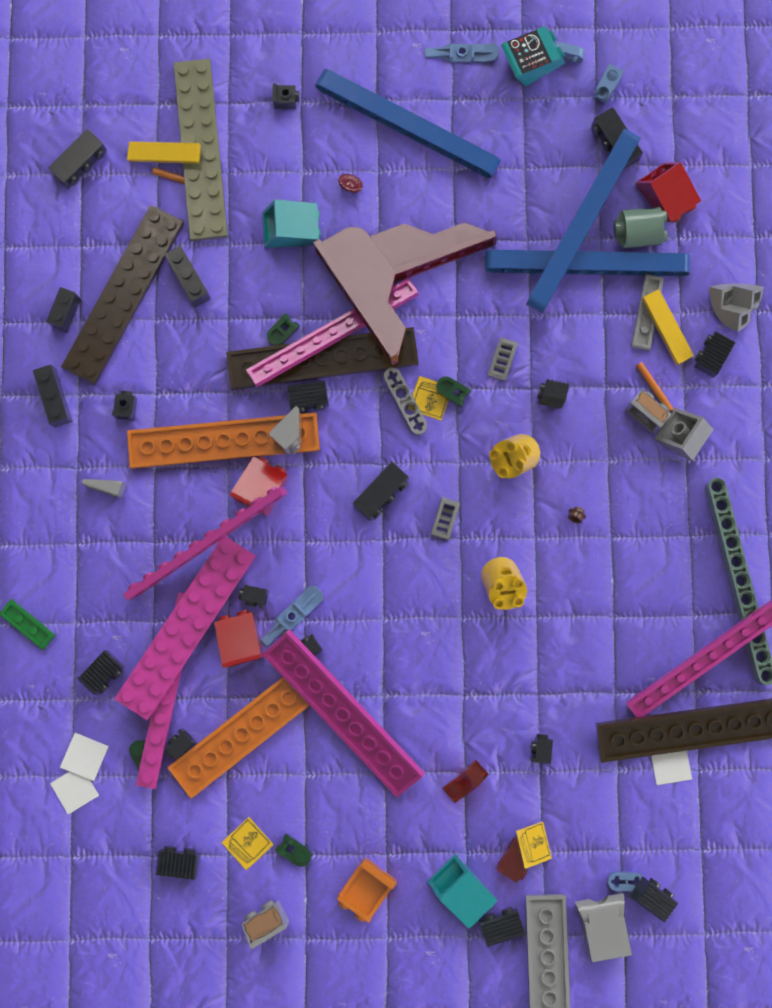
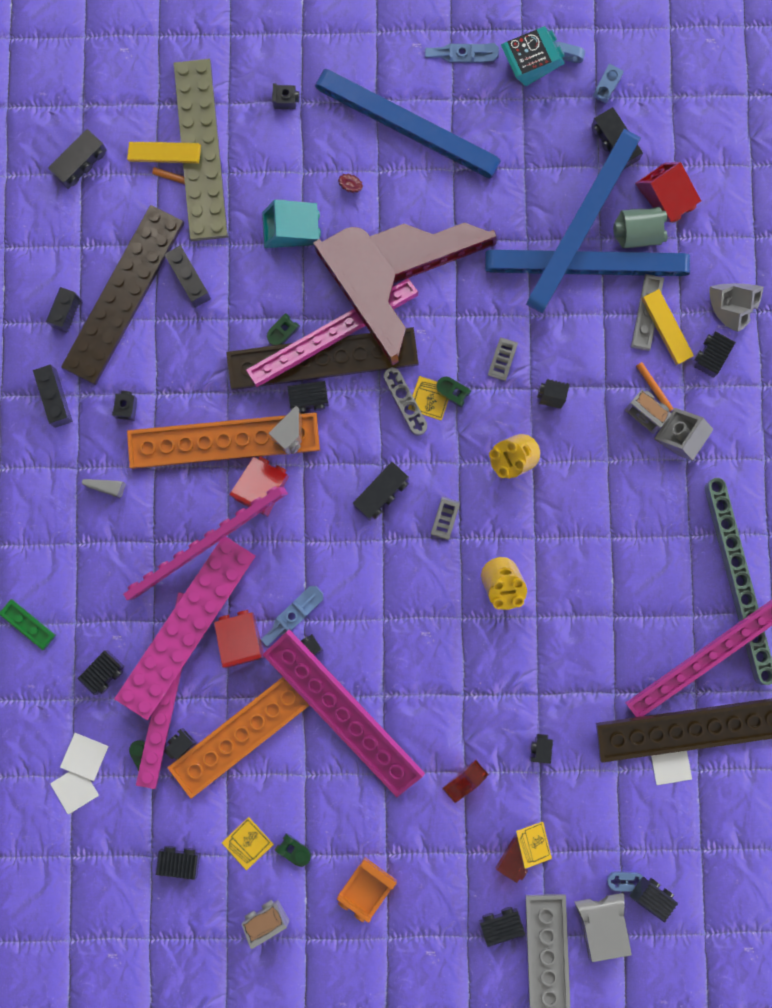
black brick [238,585,269,609] -> none
teal slope [427,854,498,929] -> none
plate [568,507,586,524] -> none

